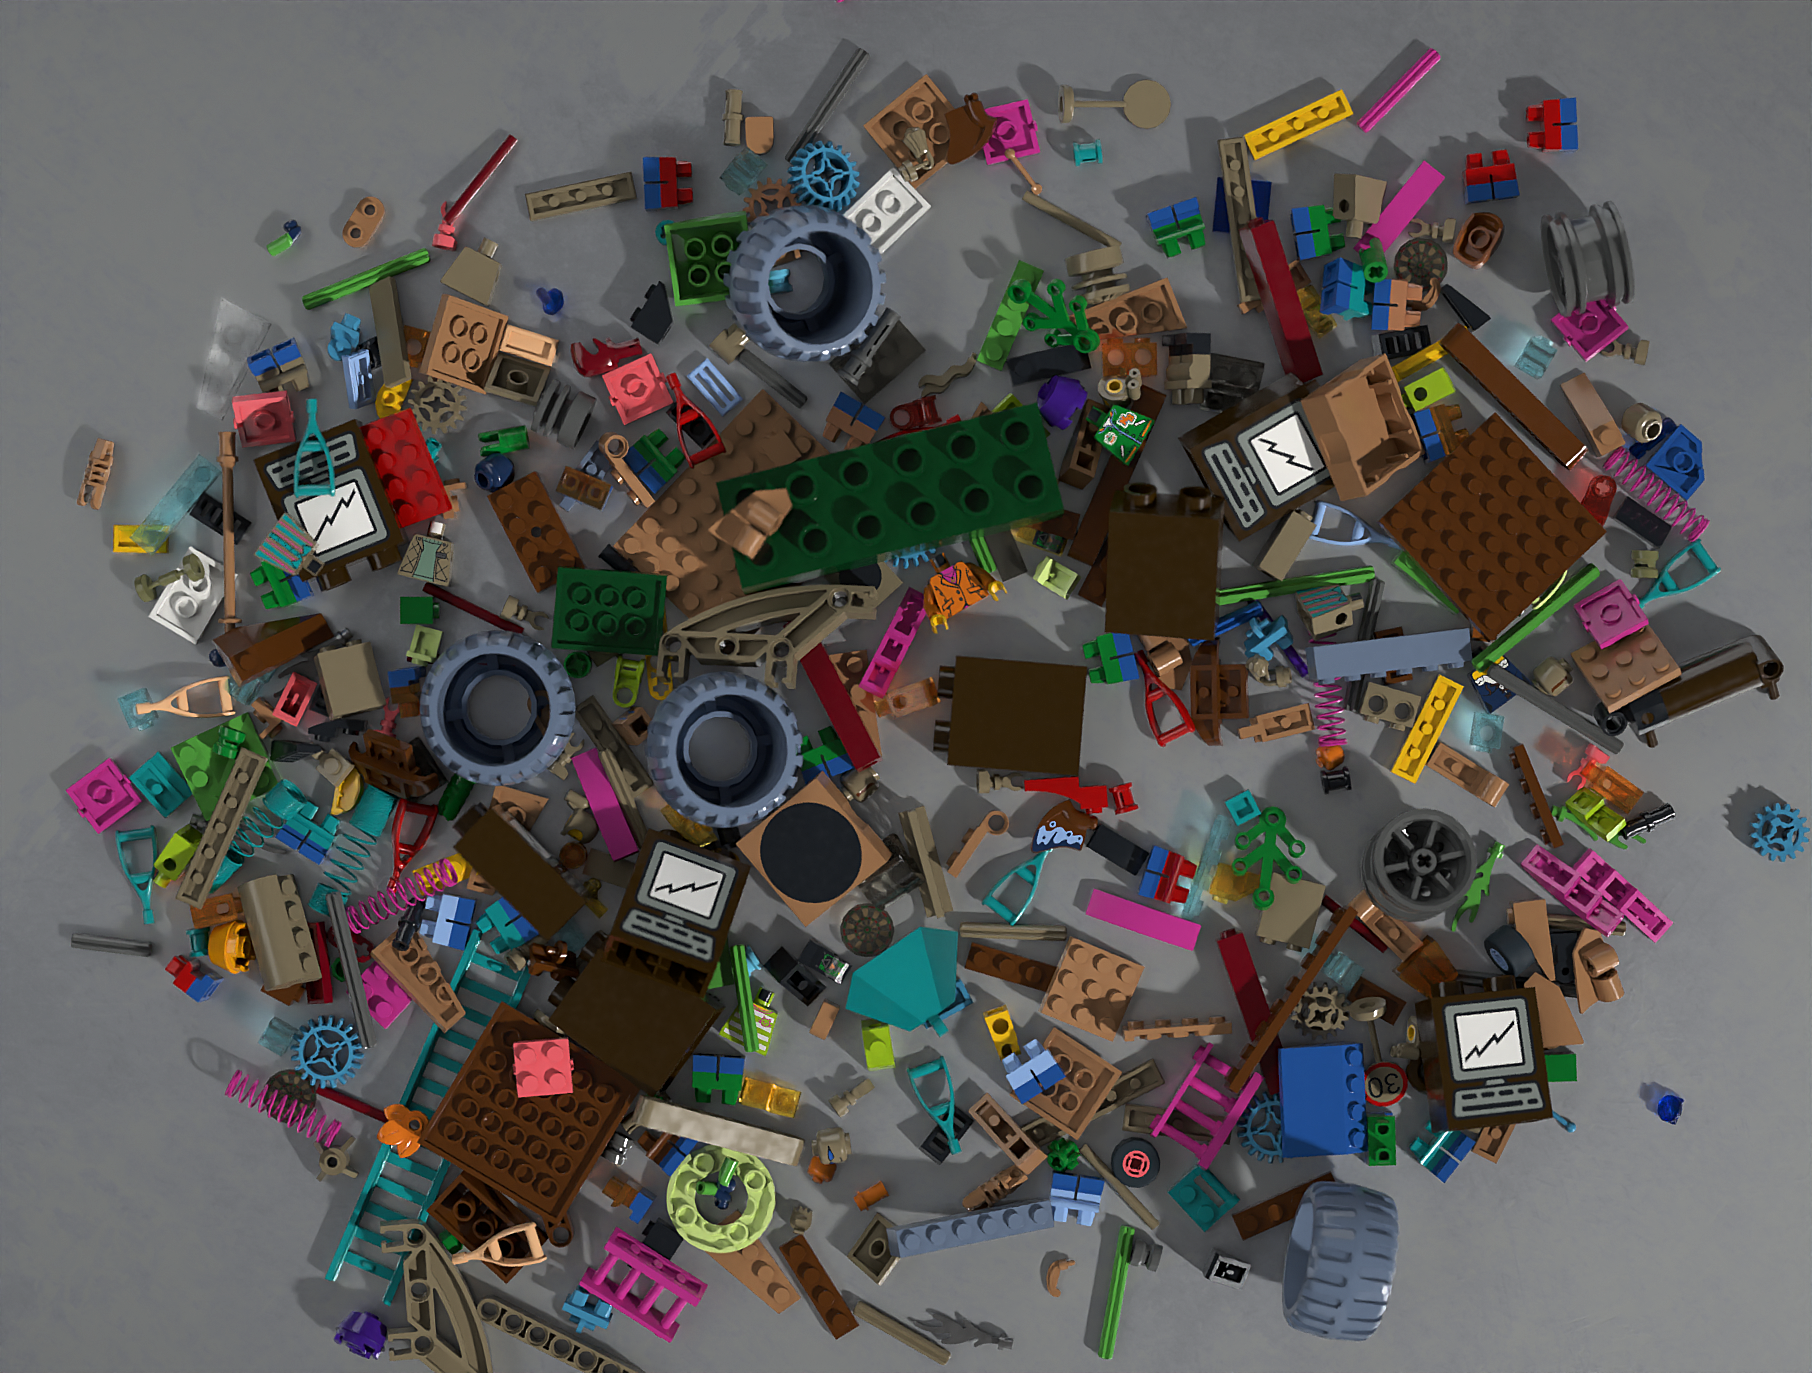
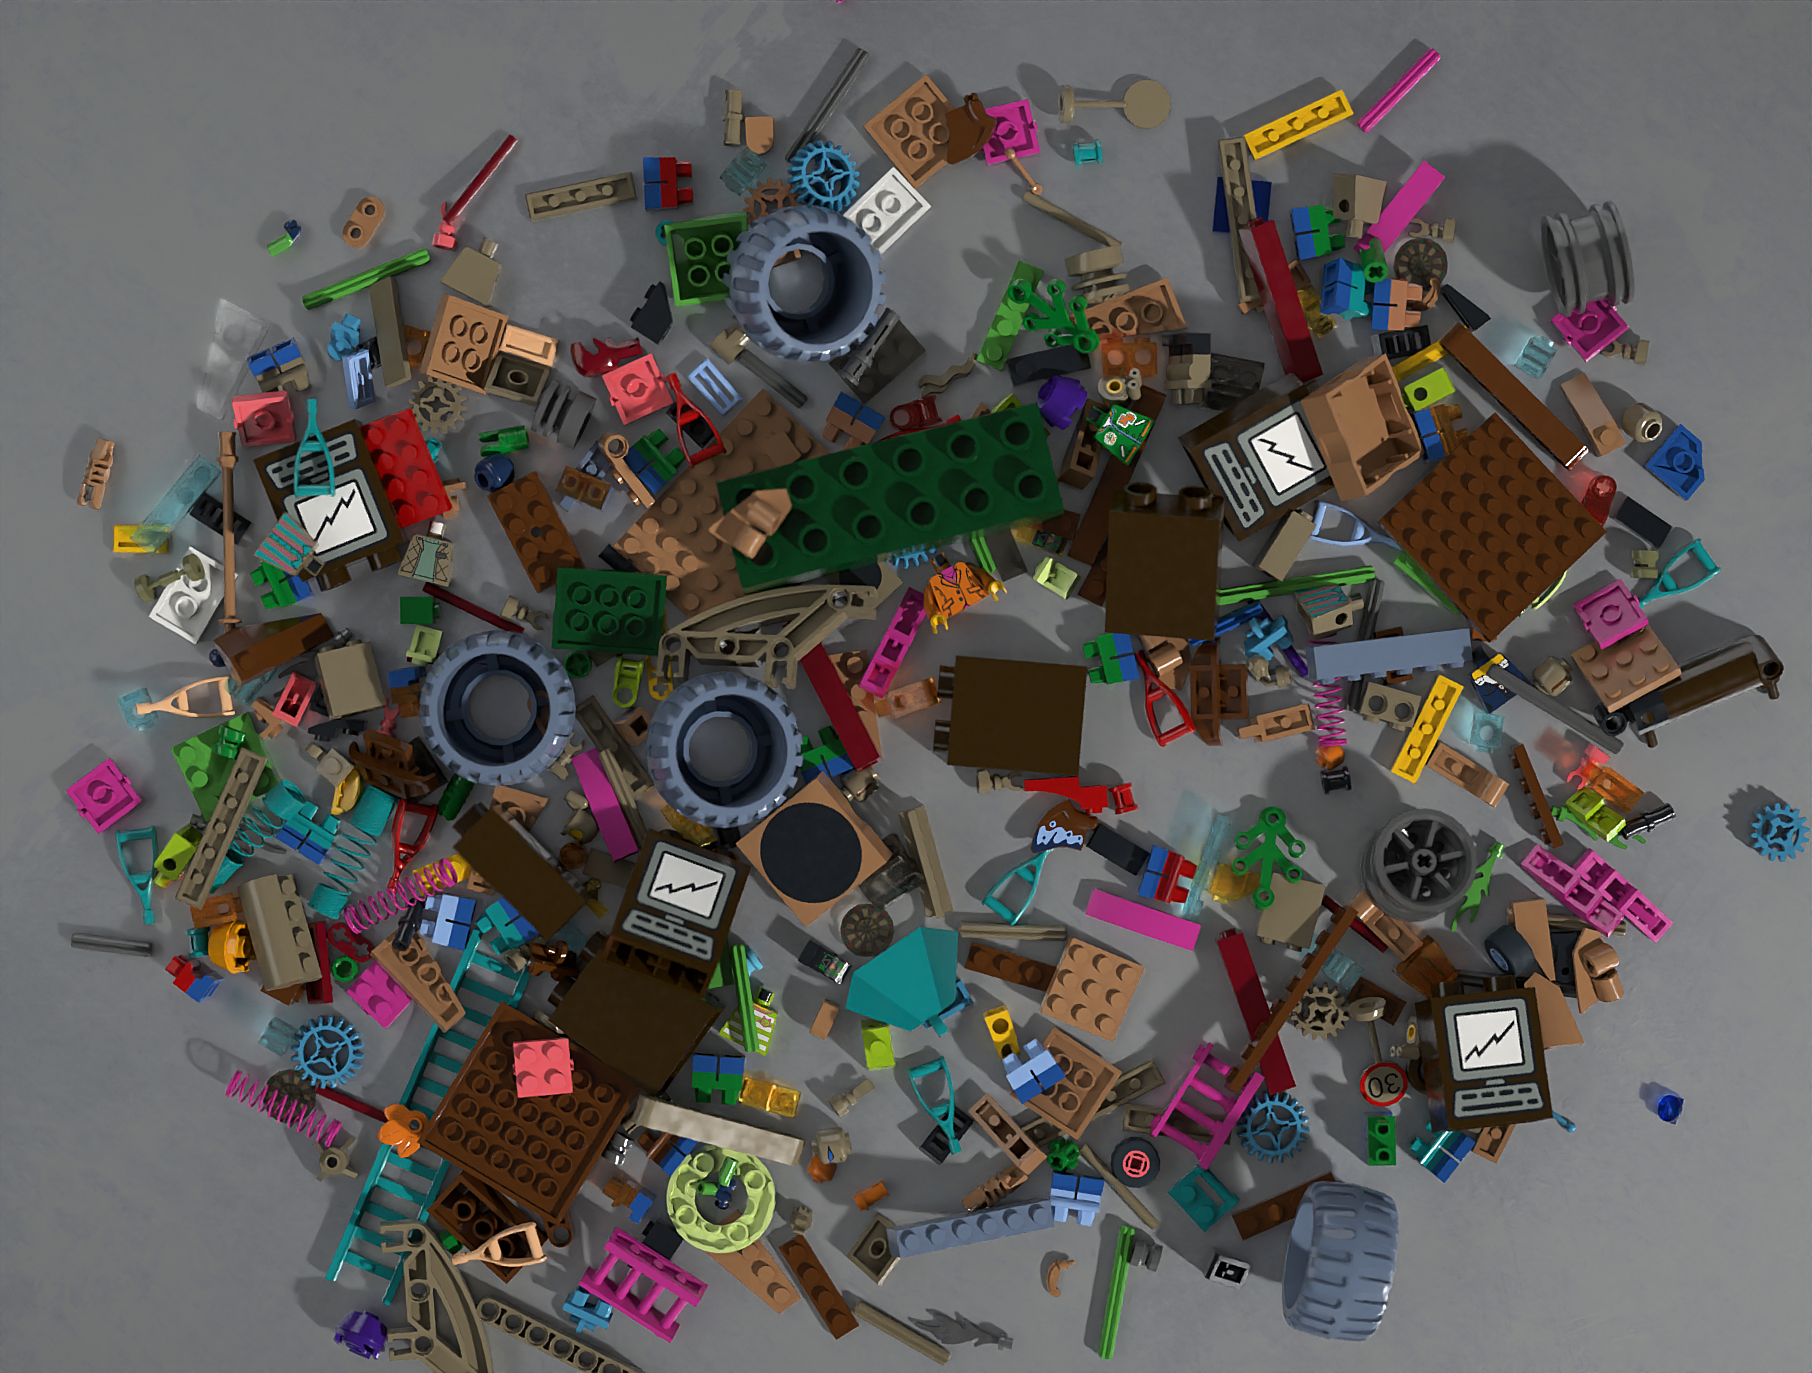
teal plate [129,751,192,818] -> none
black slope [270,740,321,763] -> none
dark grey axle [325,891,377,1049] -> none
yellow plate [375,379,414,418] -> none
clear blue plate [536,287,564,315] -> none
black slope [763,946,826,1006] -> none
medium azure wheel [768,269,793,295] -> none
dark tan piece [898,127,934,182] -> none
medium nougat plate [946,810,1009,878] -> none
medium nougat wing [1122,1016,1232,1042] -> none
green hips [1146,197,1205,259] -> none
teal plate [1224,789,1261,826] -> none
blue slope [1278,1041,1368,1158] -> none
dark orange piece [1453,212,1505,270] -> none
hips [1462,150,1520,205] -> none
bright green axle [1471,563,1600,673] -> none
red hips [1526,98,1578,152] -> none
green brick [1544,1051,1577,1082] -> none
dark pink piece [1603,446,1710,542] -> none
clear blue axle [1628,417,1677,459] -> none

